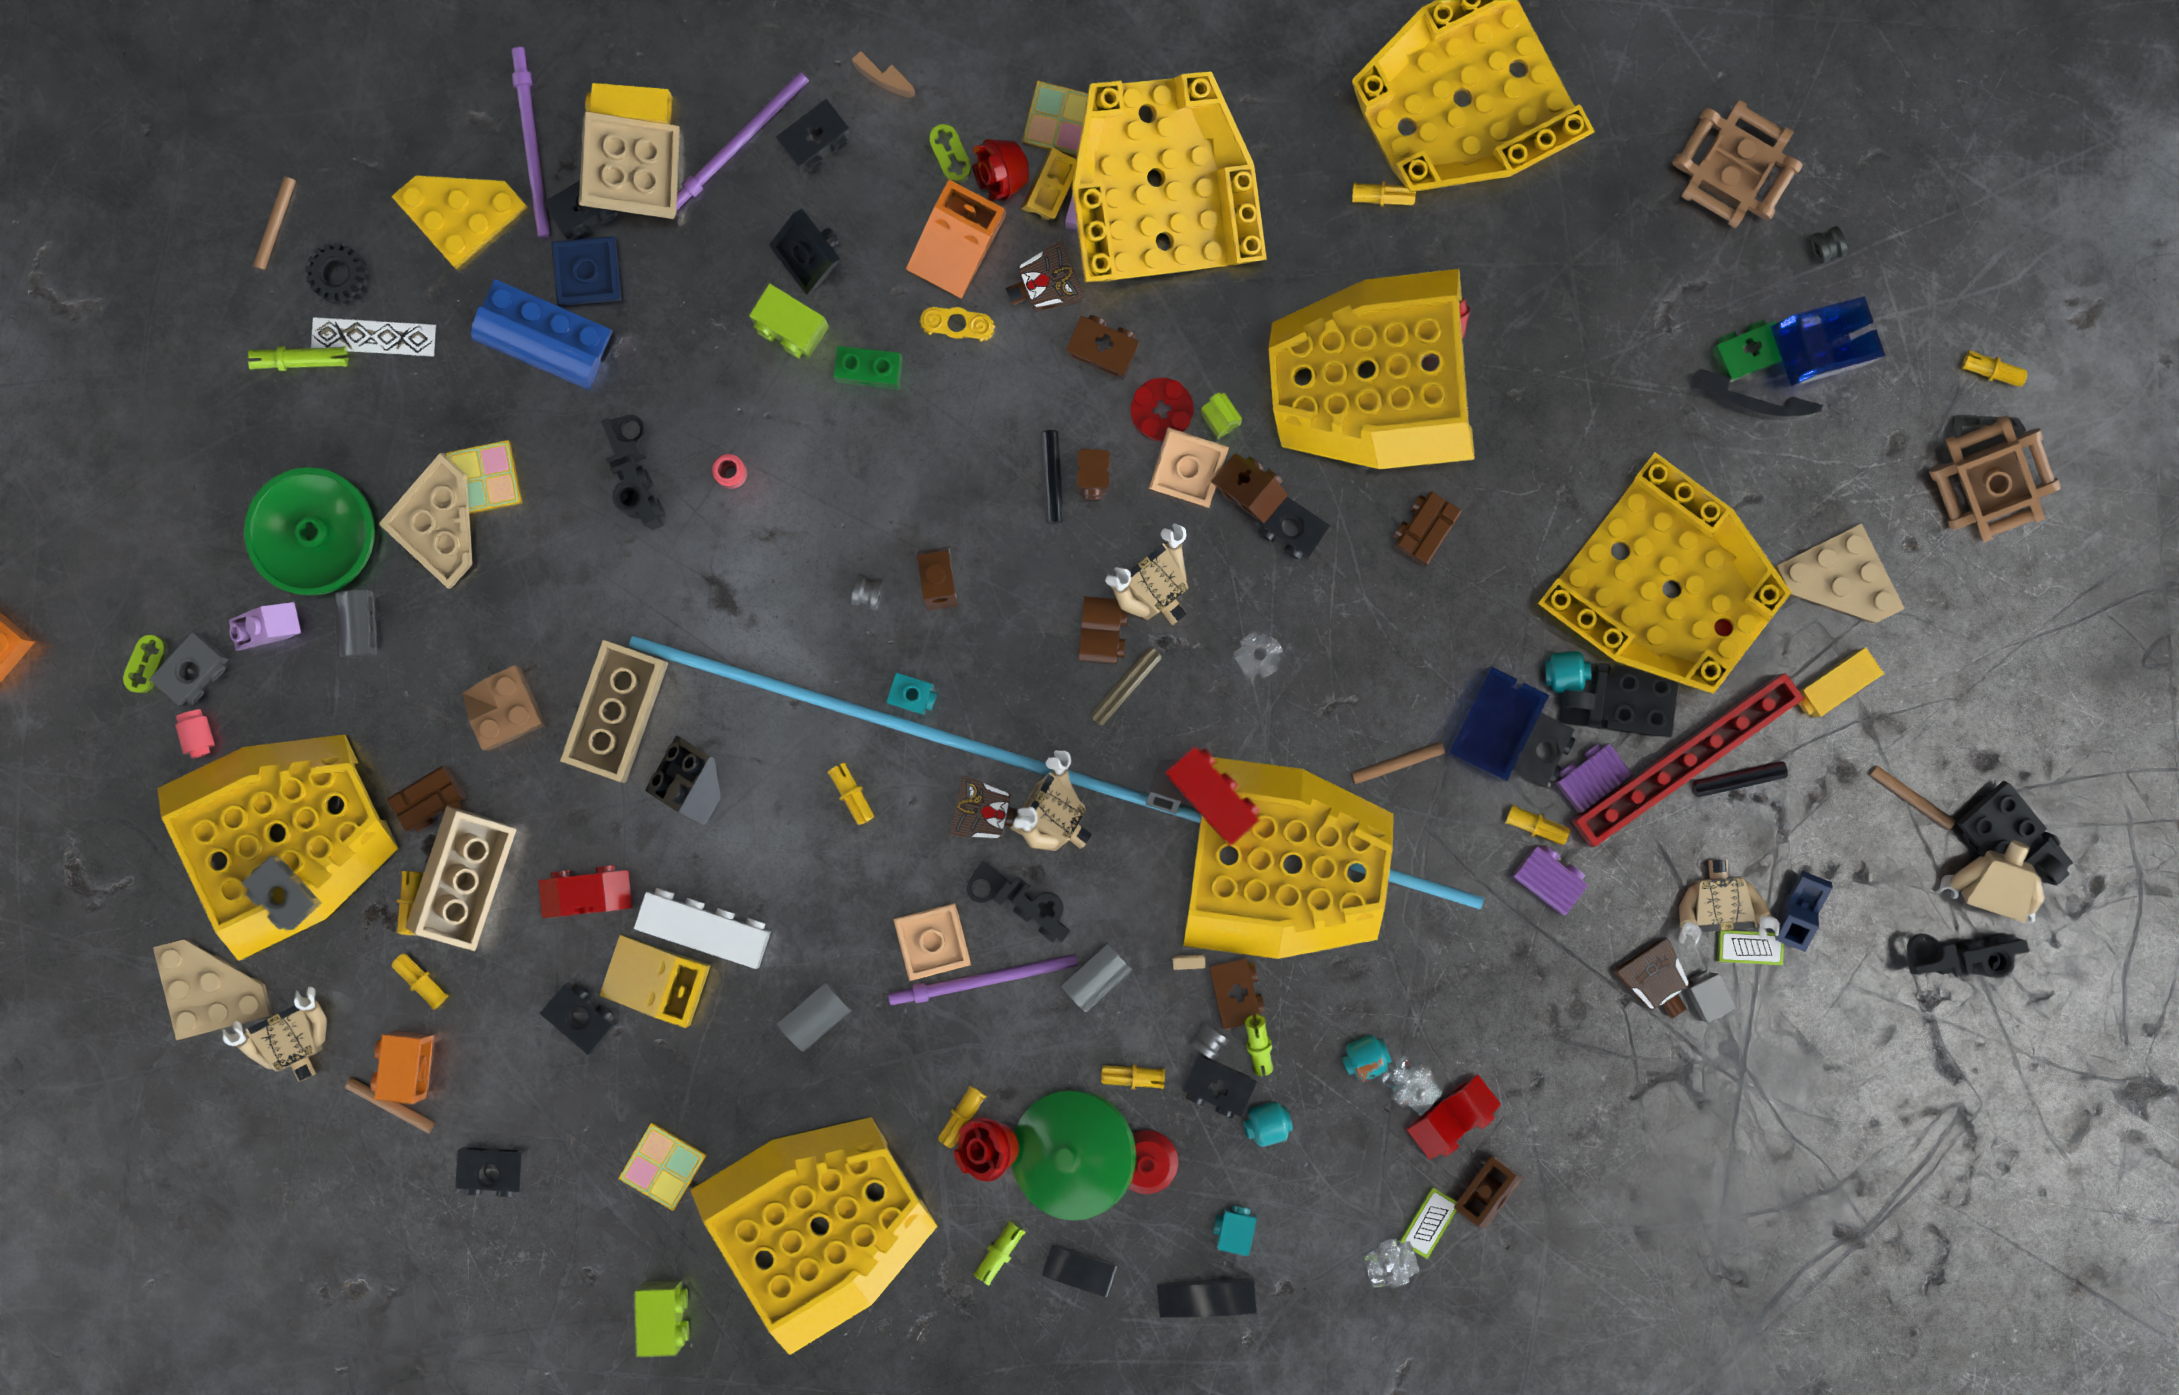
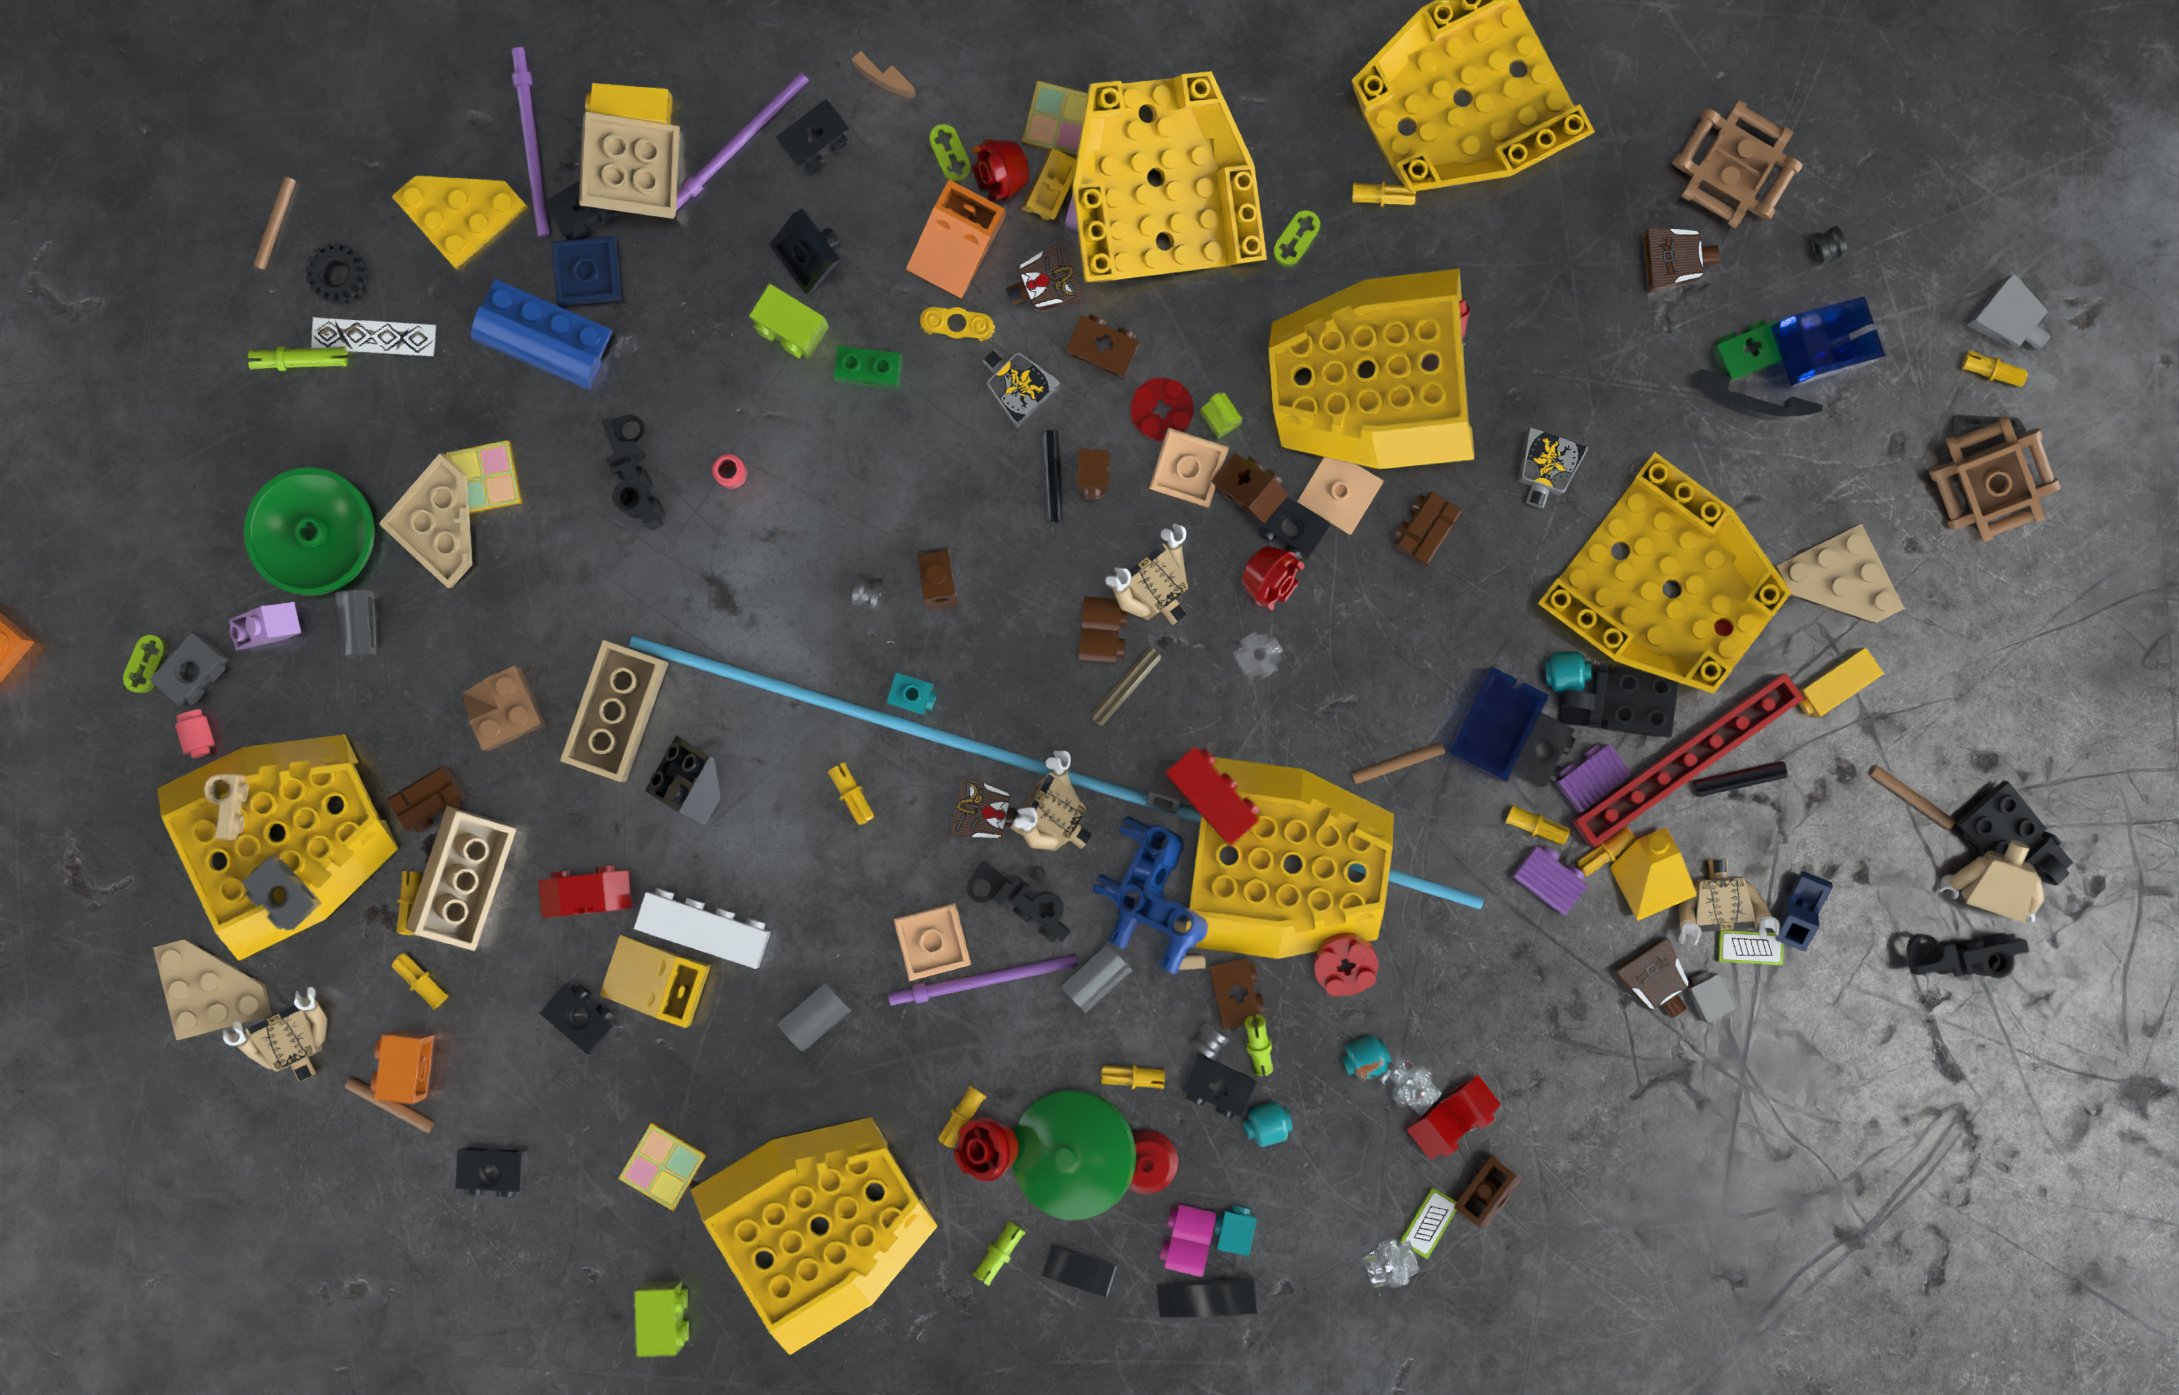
none -> tan plate [204,774,248,840]
none -> torso [982,349,1060,428]
none -> blue pin [1093,816,1208,974]
none -> dark pink brick [1159,1203,1217,1277]
none -> red cone [1242,546,1304,610]
none -> lime beam [1273,210,1320,267]
none -> light nougat plate [1296,457,1384,536]
none -> red plate [1313,933,1378,997]
none -> torso [1518,428,1588,508]
none -> yellow axle [1576,826,1637,876]
none -> yellow slope [1610,827,1696,921]
none -> reddish brown torso [1643,227,1720,293]
none -> light grey torso [1967,273,2051,350]

